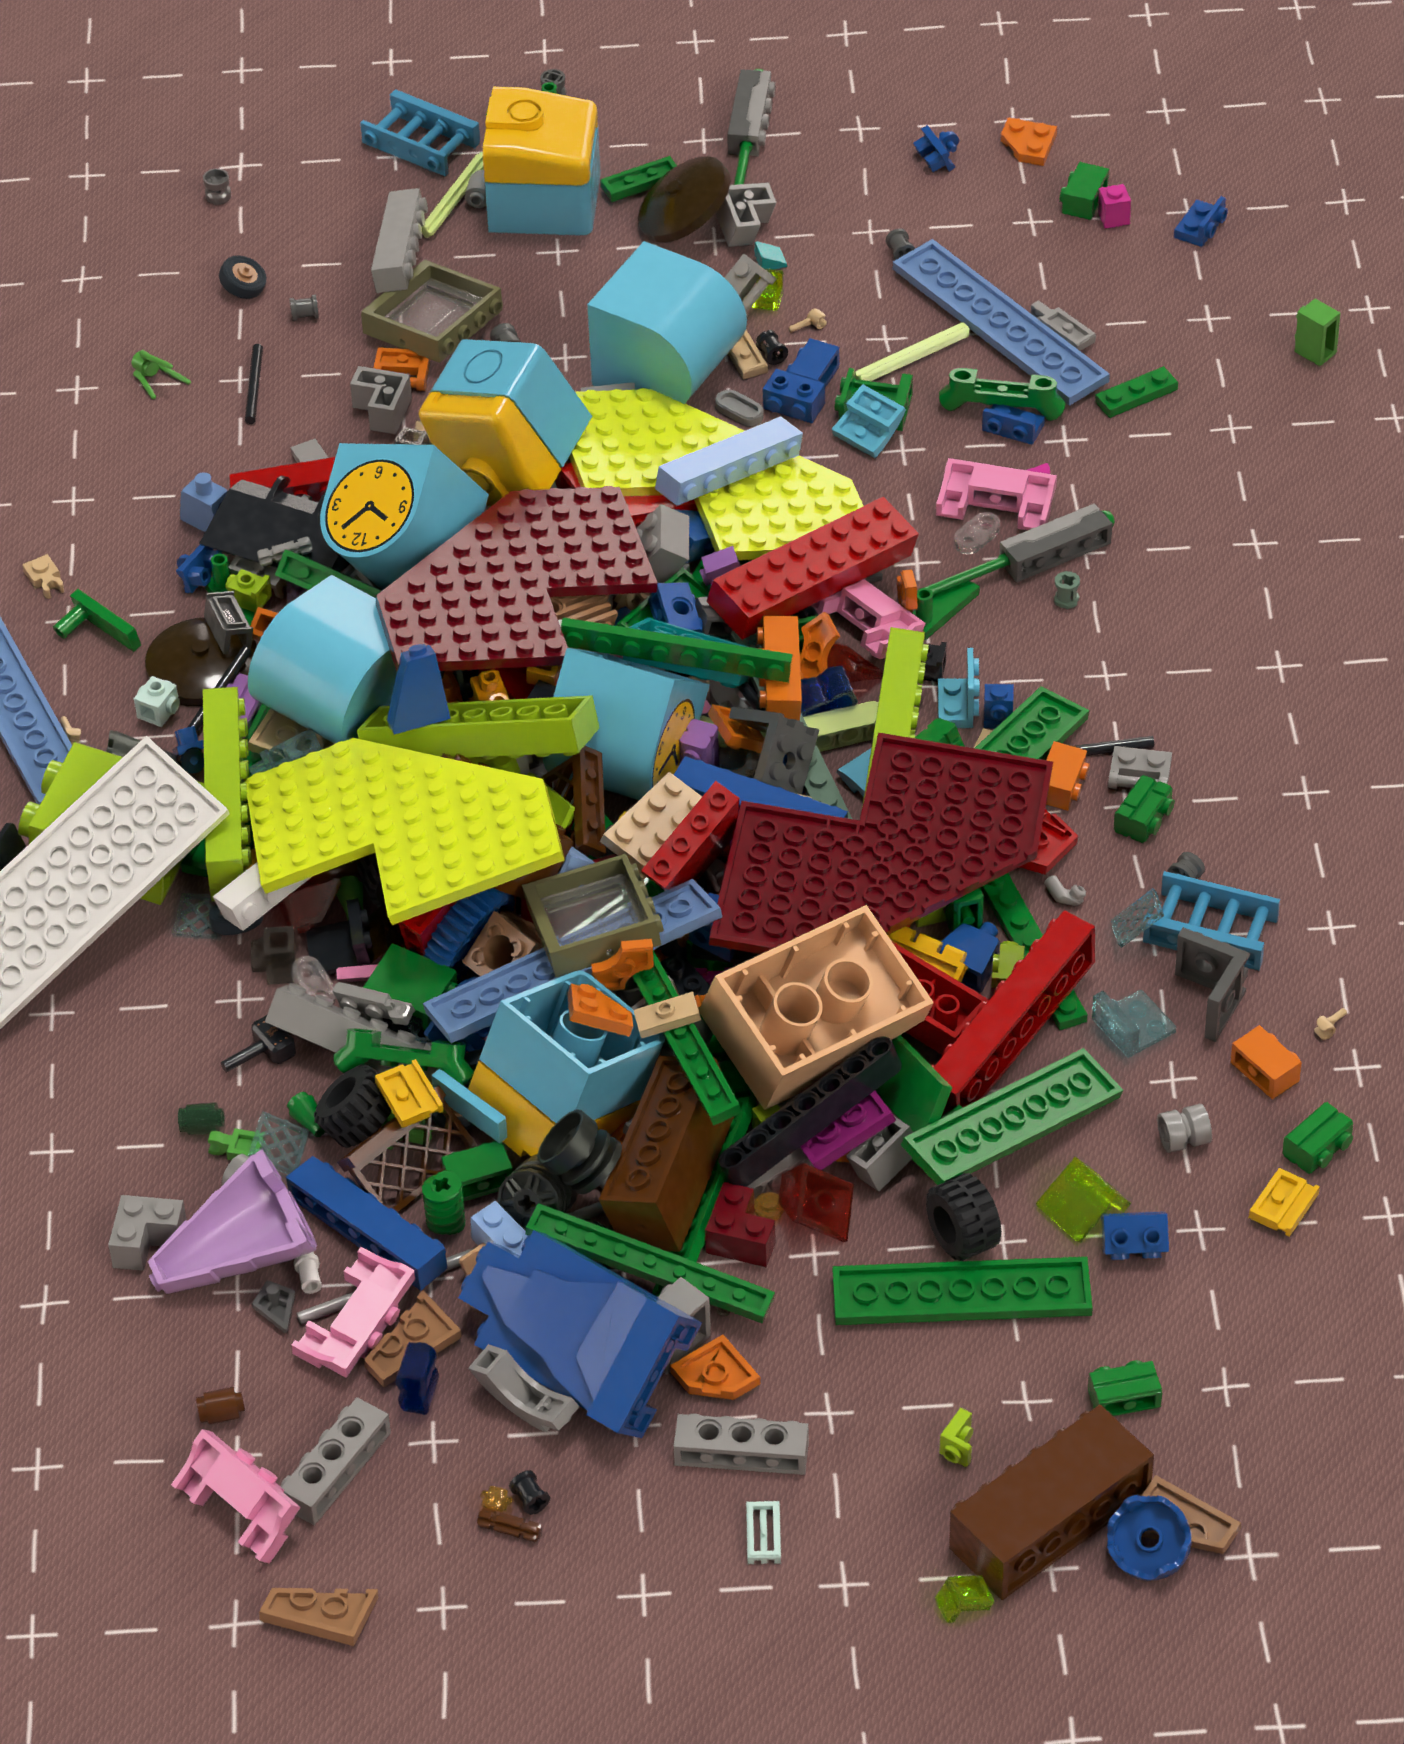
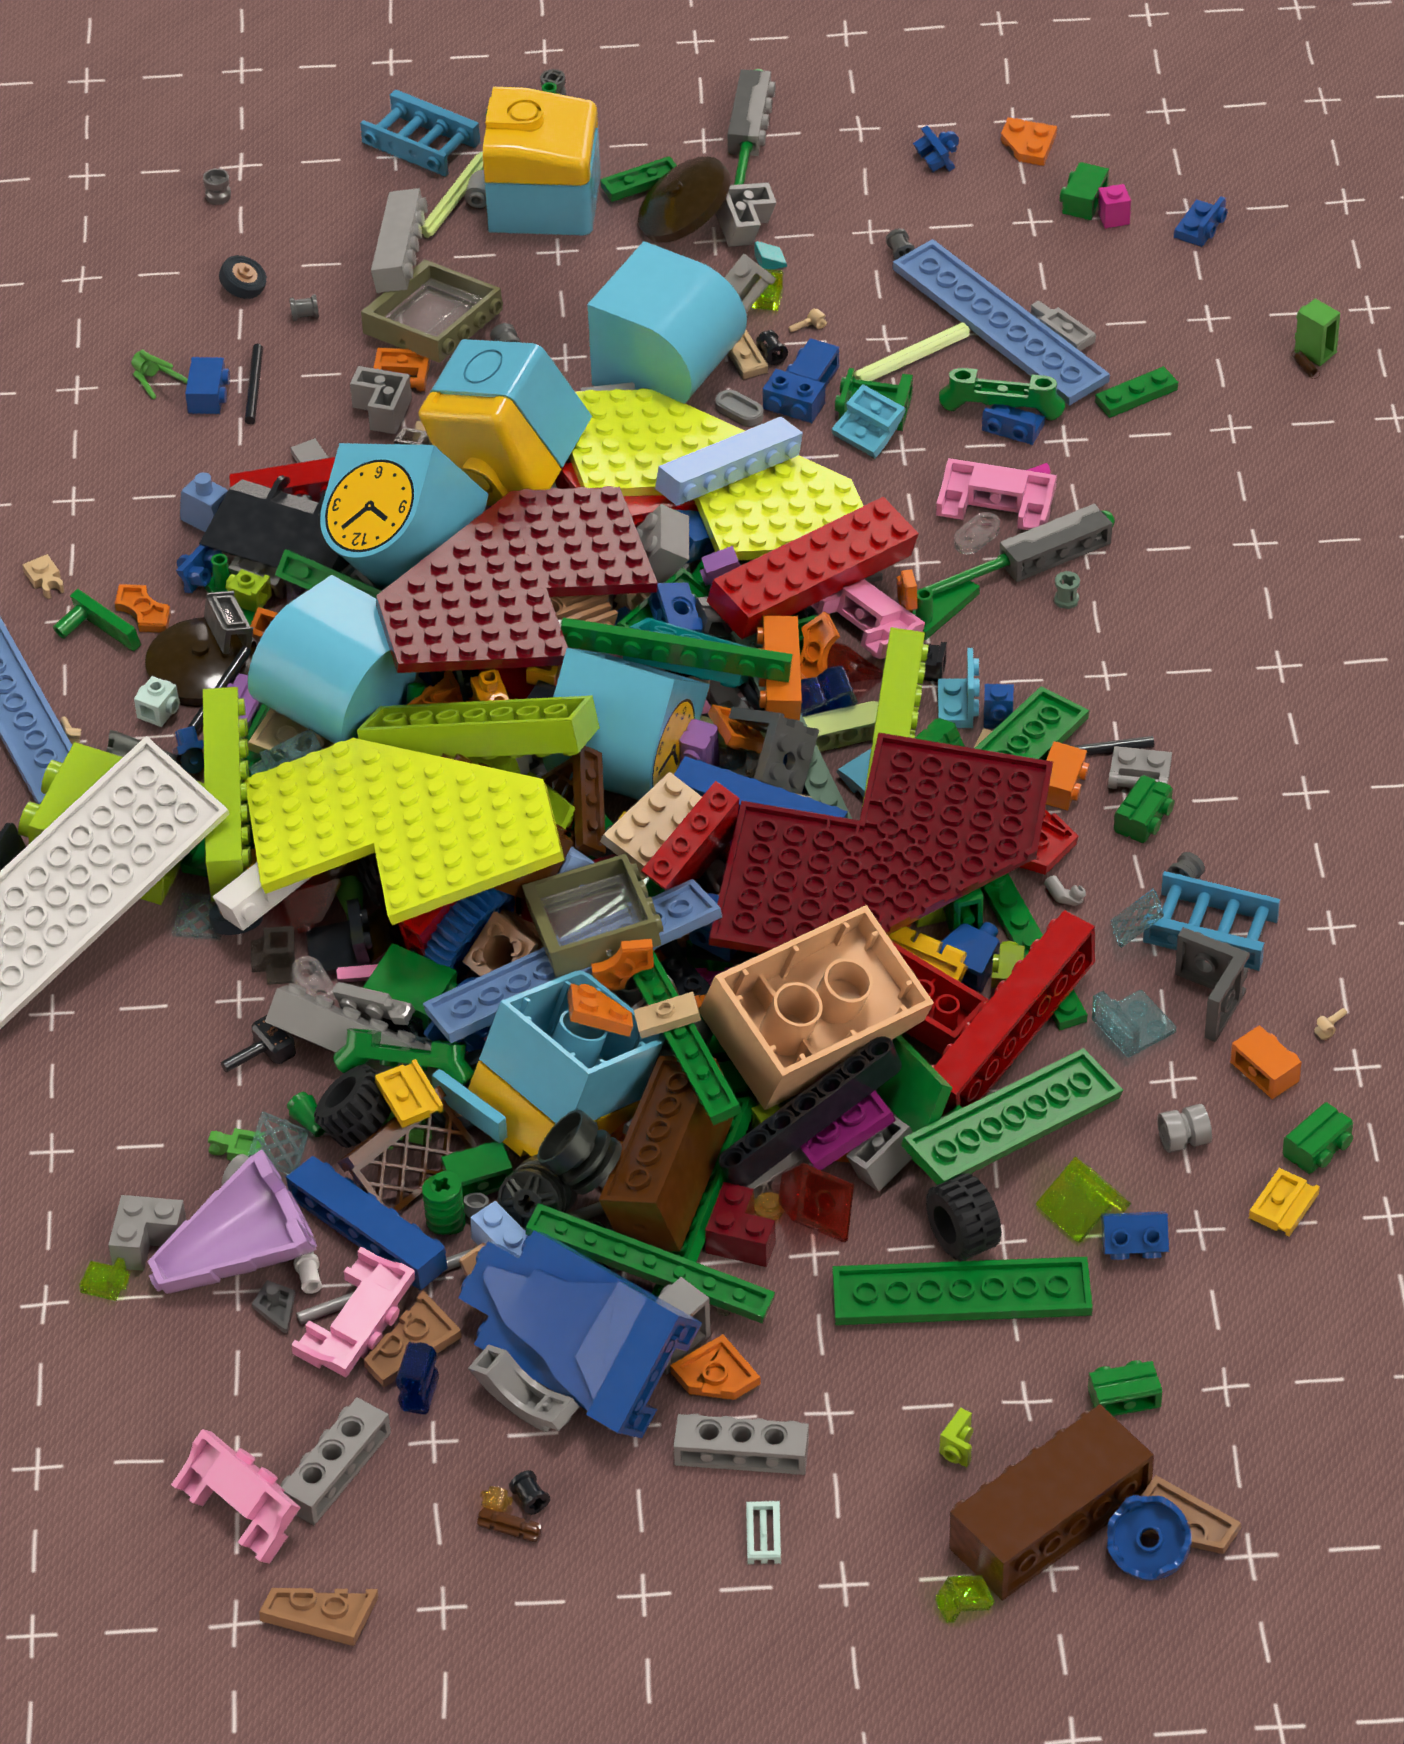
clear green brick [178,1102,225,1135] -> none
reddish brown brick [196,1387,245,1425] -> none
light grey axle [257,537,313,566] -> none
blue slope [387,644,451,735] -> none
none -> clear neon green bracket [79,1257,130,1301]
none -> orange tile [115,584,171,633]
none -> blue brick [185,357,230,414]
none -> light grey hinge [464,1193,489,1219]
none -> reddish brown piece [1292,350,1320,379]

